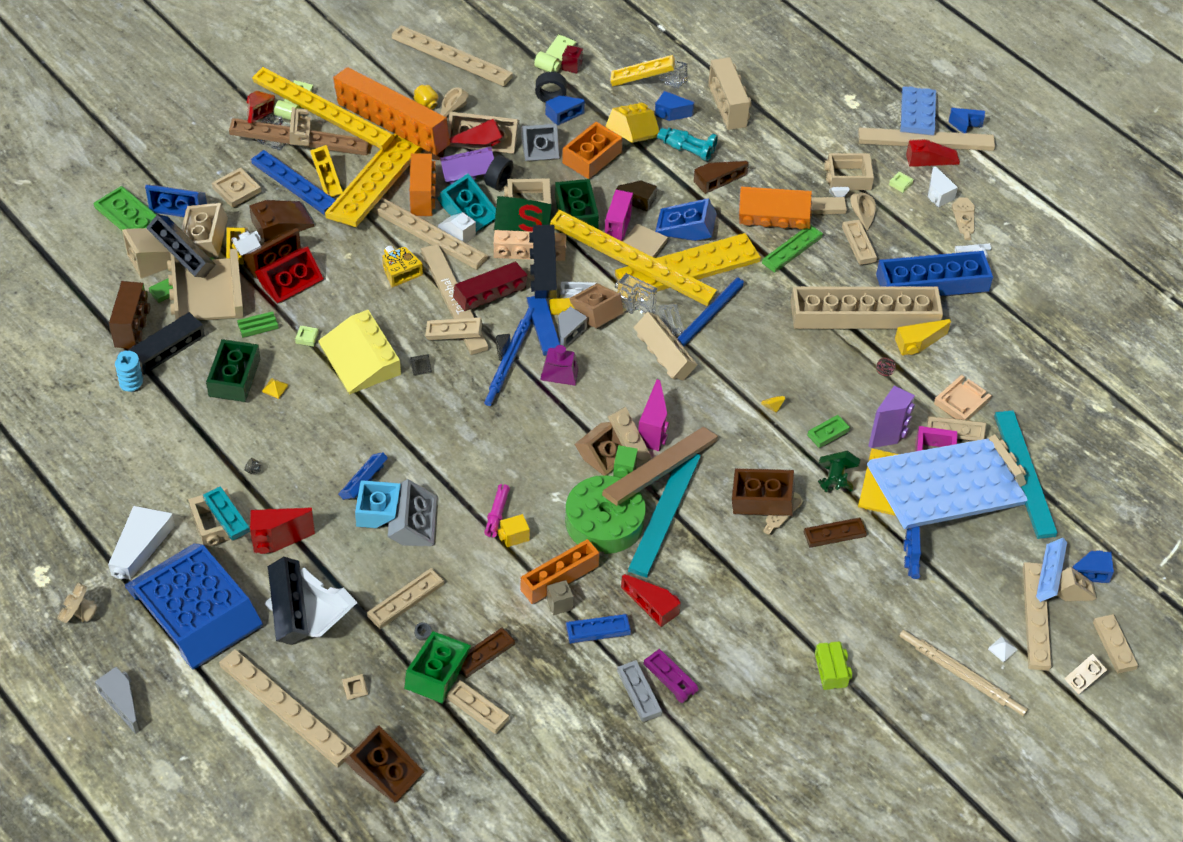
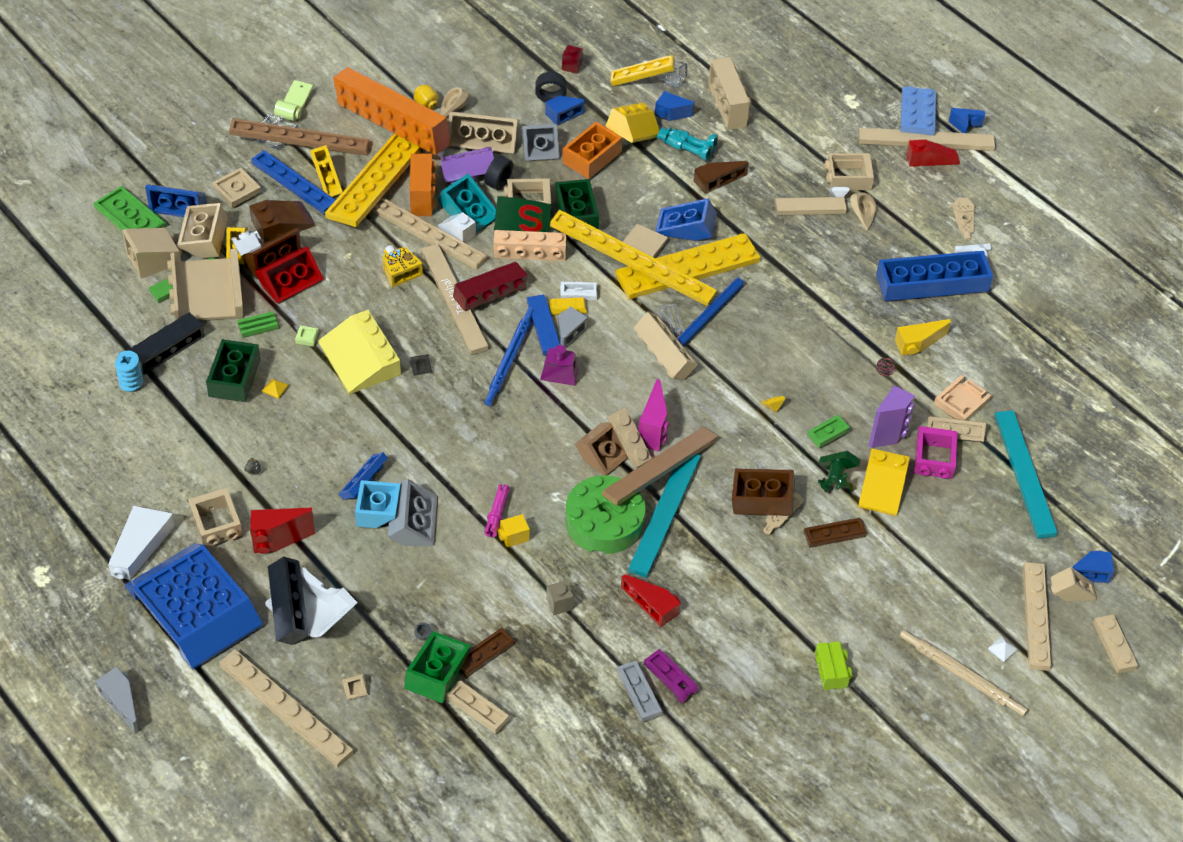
tan plate [57,582,97,623] -> none
reddish brown brick [109,281,150,349] -> none
black brick [146,214,216,278] -> none
teal plate [203,486,250,541] -> none
red slope [247,91,275,123] -> none
yellow plate [252,67,394,150] -> none
tan hinge [290,107,311,146] -> none
reddish brown slope [343,725,425,803] -> none
tan tile [367,568,444,629] -> none
tan plate [392,25,513,86] -> none
tan plate [425,317,483,340] -> none
red slope [449,118,504,146] -> none
clear smoke slope [496,334,510,361] -> none
orange brick [520,539,599,604] -> none
black brick [529,225,557,299] -> none
yellowish green door [534,35,576,72] -> none
blue plate [566,614,631,643] -> none
medium nougat slope [569,283,624,328] -> none
dark pink window [605,190,633,242] -> none
bright green brick [613,445,638,478] -> none
clear plate [615,273,658,314] -> none
dark brown slope [616,180,657,212] -> none
orange slope [739,187,812,229] -> none
bright green tile [762,224,823,273] -> none
tan brick [791,287,943,329] -> none
tan plate [842,220,877,265] -> none
light blue plate [867,439,1027,529] -> none
yellowish green tile [889,172,914,193] -> none
blue plate [903,526,921,579] -> none
white slope [928,166,958,207] -> none
tan plate [988,435,1026,487] -> none
light blue tile [1036,538,1067,602] -> none
hips [1064,654,1108,694] -> none

